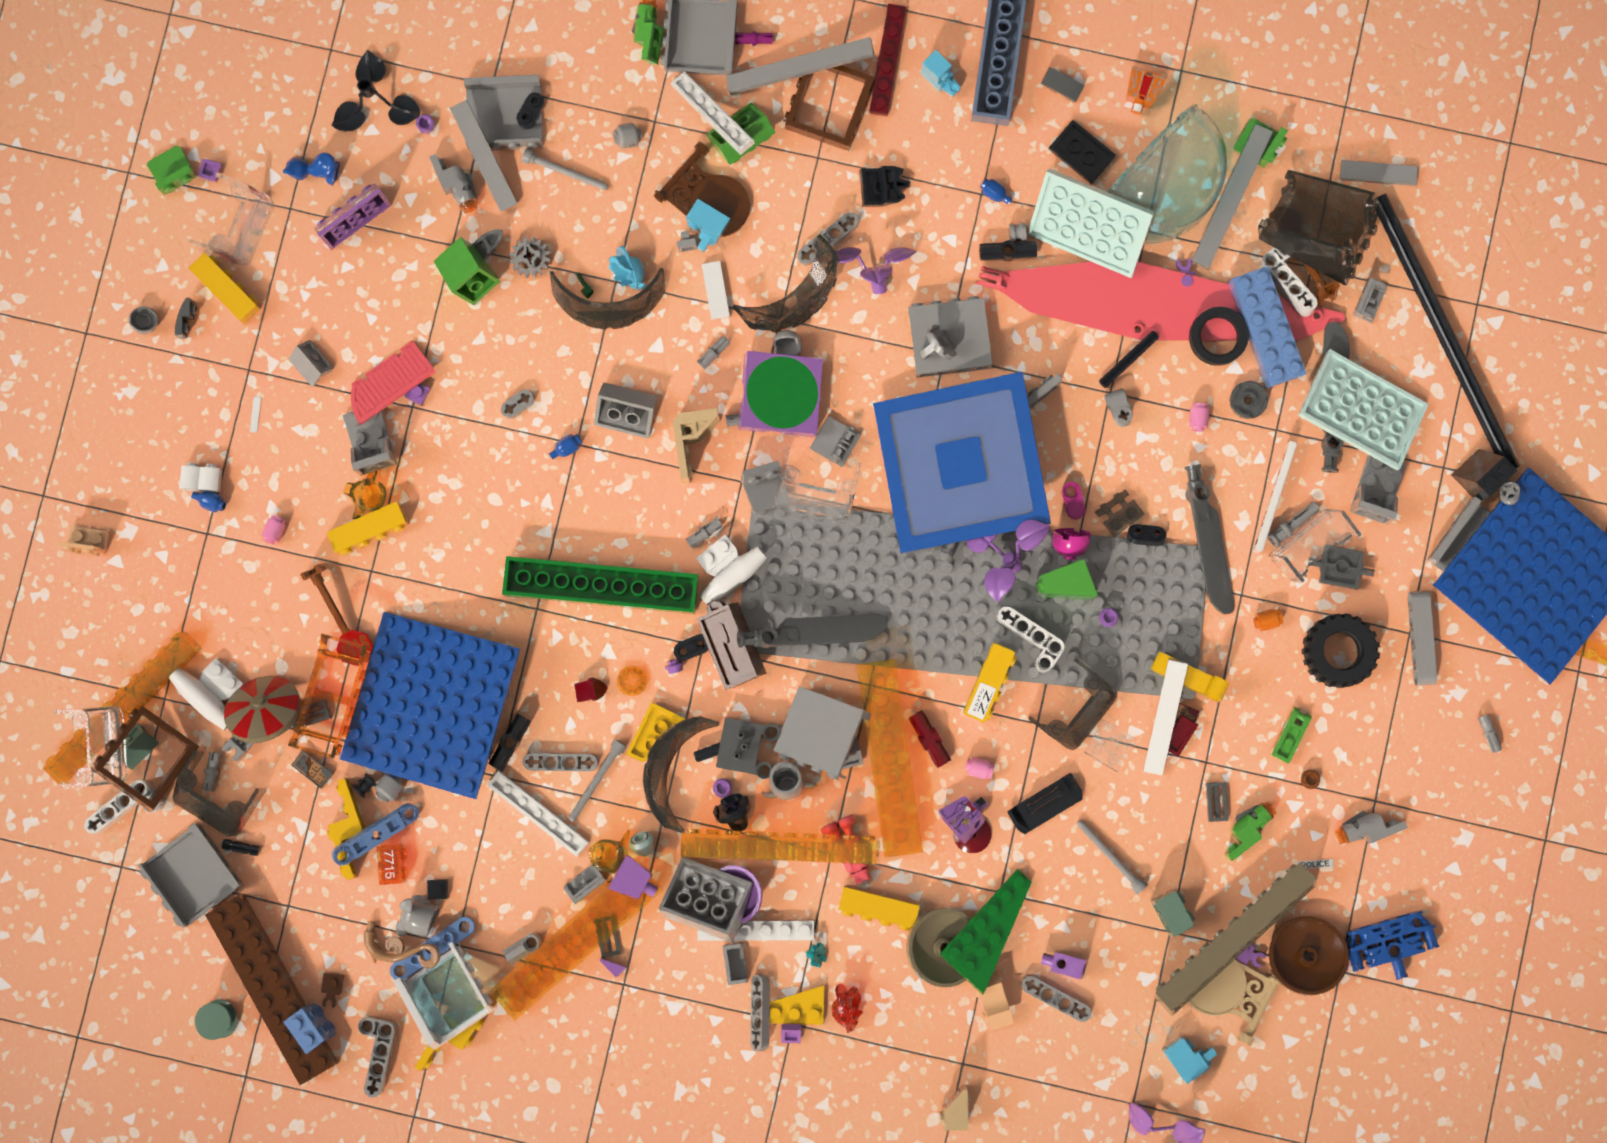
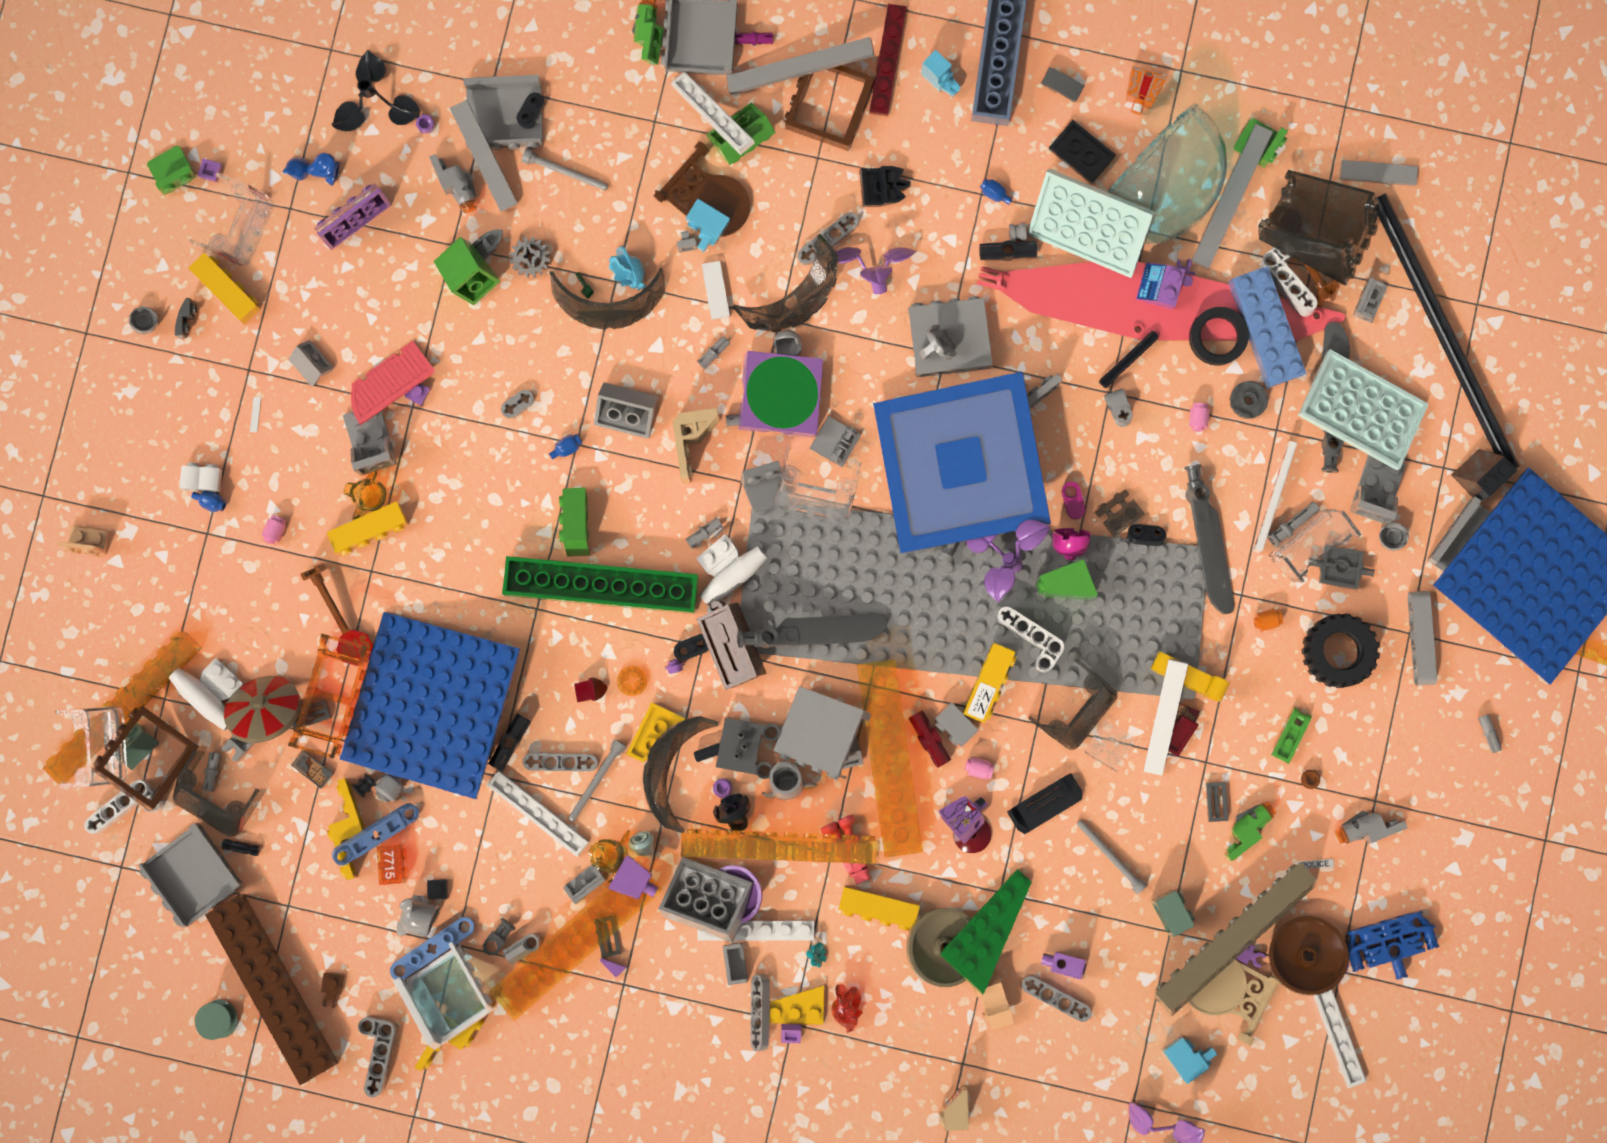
medium blue bracket [284,1003,336,1054] -> none
medium nougat plant [364,921,440,969] -> none
light grey head [613,123,642,149] -> none
medium lavender plate [1099,608,1118,627] -> none
light grey wheel [1500,482,1520,505] -> none
none -> dark grey connector [483,918,516,955]
none -> bright green wedge [559,487,590,557]
none -> light grey brick [935,703,979,747]
none -> slope [1136,263,1186,310]
none -> white tile [1313,989,1367,1088]
none -> light grey hair [1379,522,1409,552]

